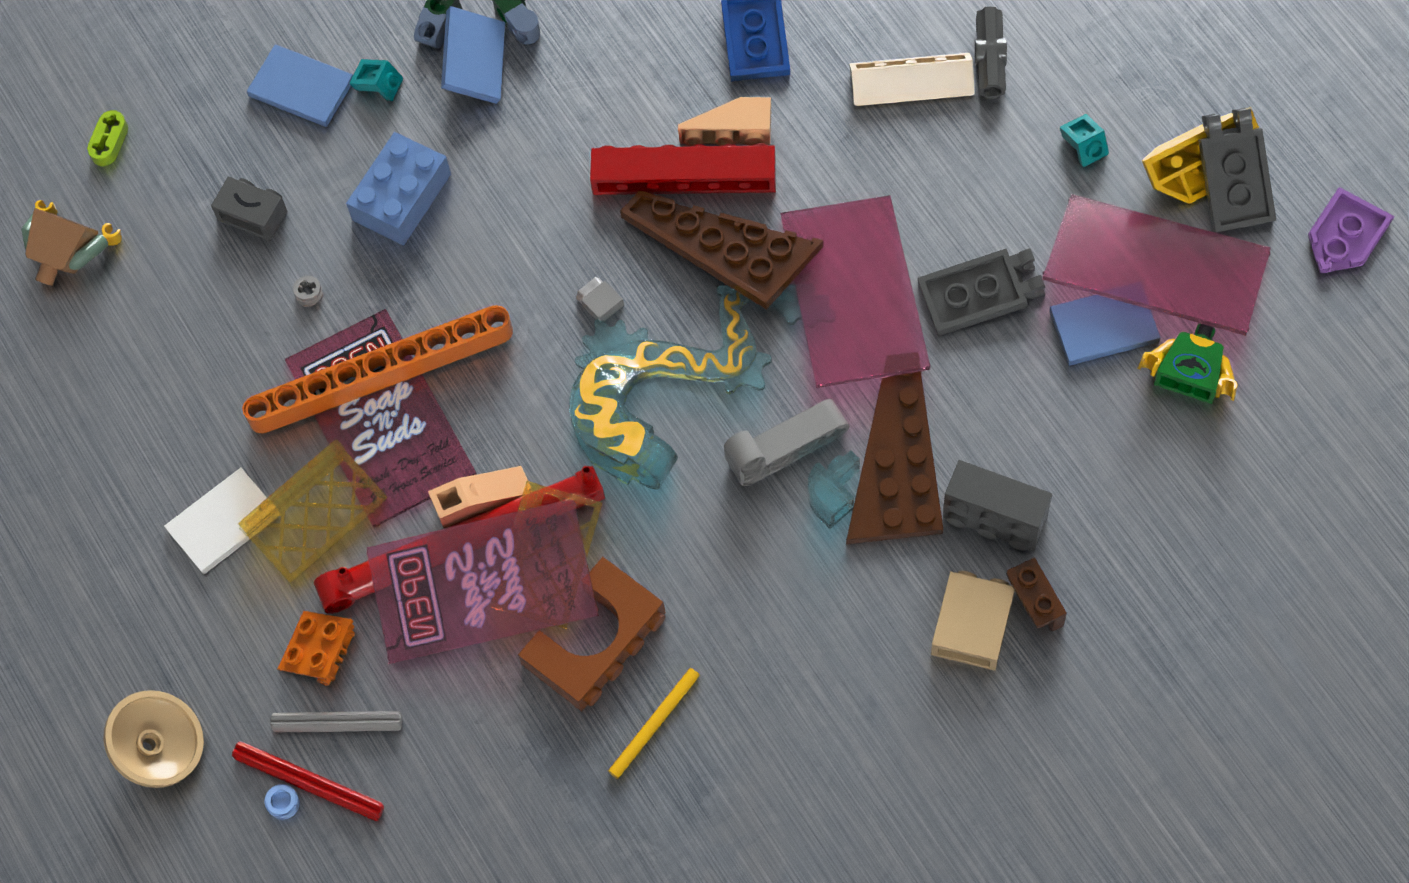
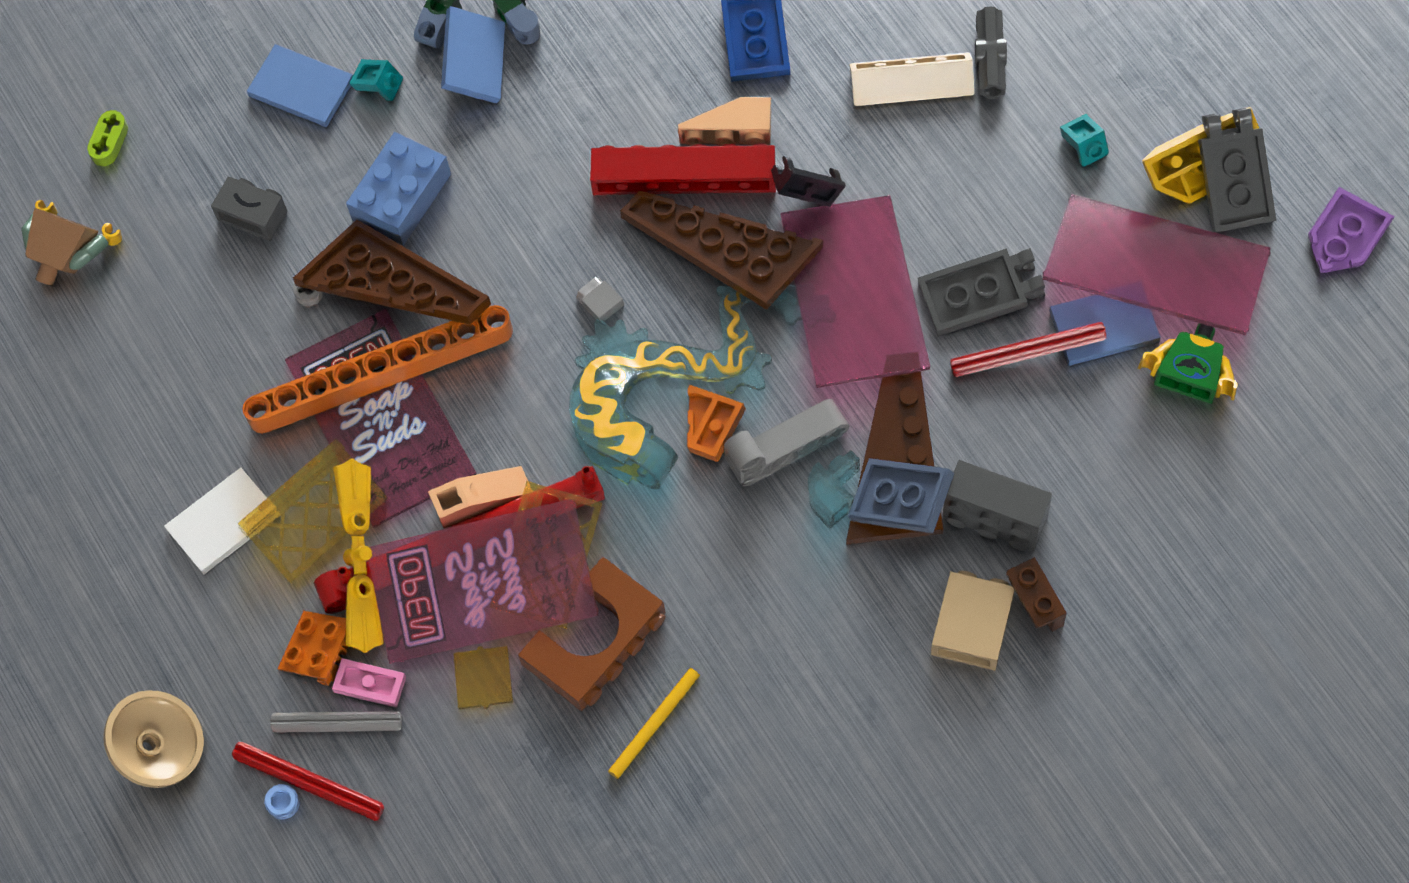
none -> reddish brown wing [293,220,491,325]
none -> bright pink plate [332,658,406,708]
none -> yellow piece [333,458,384,653]
none -> clear yellow piece [454,646,513,709]
none -> orange wing [687,385,746,462]
none -> black hinge [771,156,846,207]
none -> sand blue tile [848,458,954,533]
none -> axle [950,322,1107,377]

